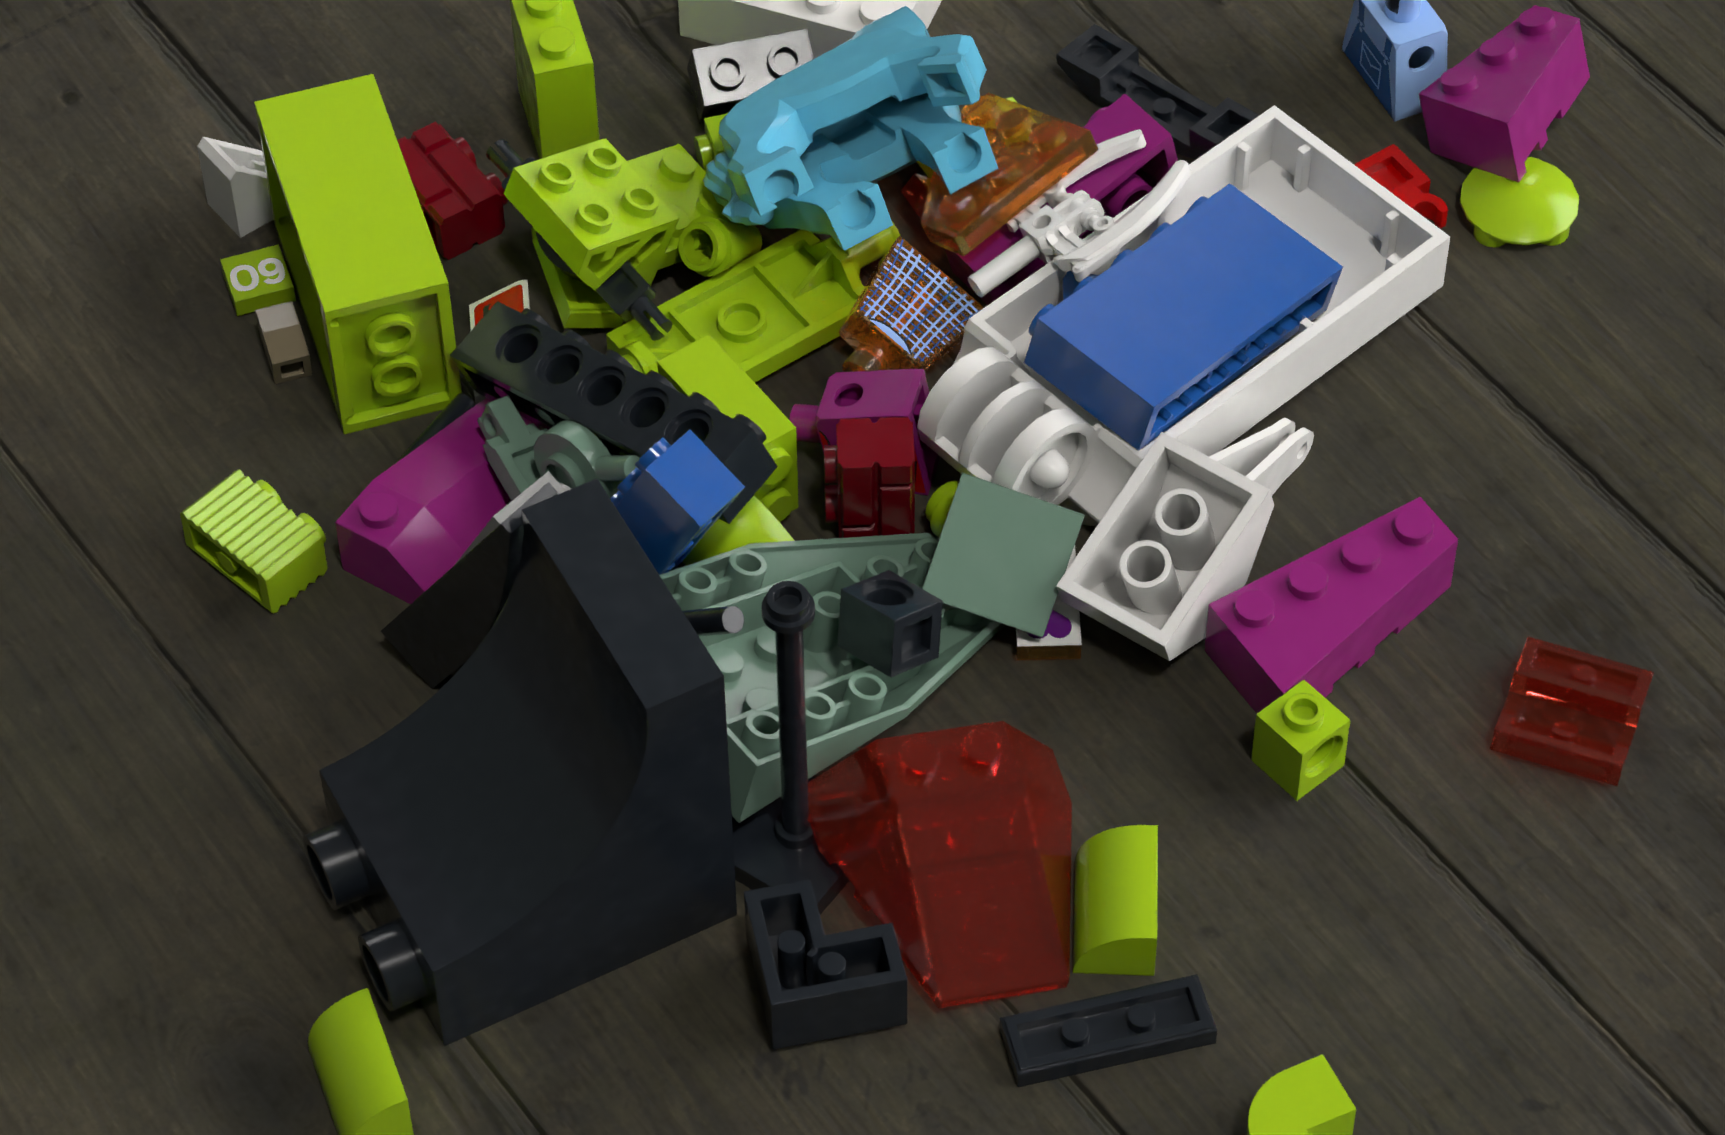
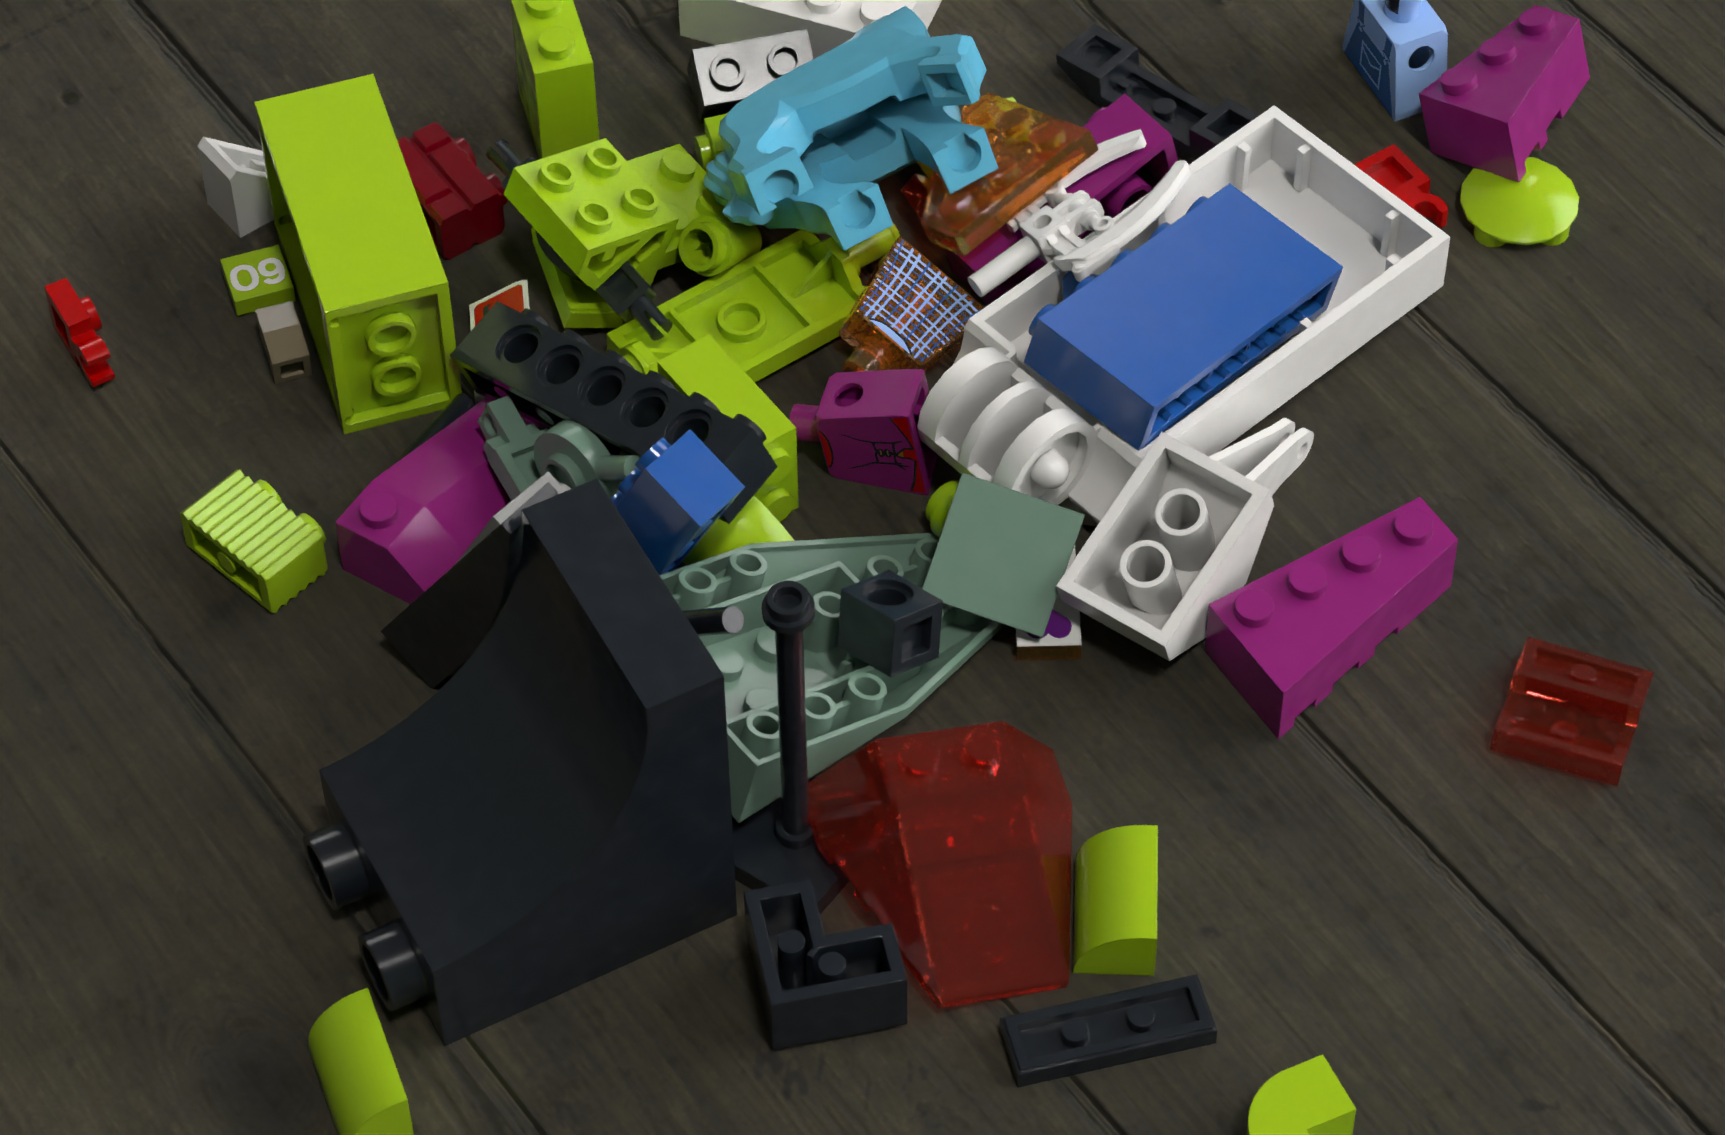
dark red brick [824,417,915,538] -> none
lime brick [1251,680,1350,801] -> none
none -> red plate [44,277,115,387]

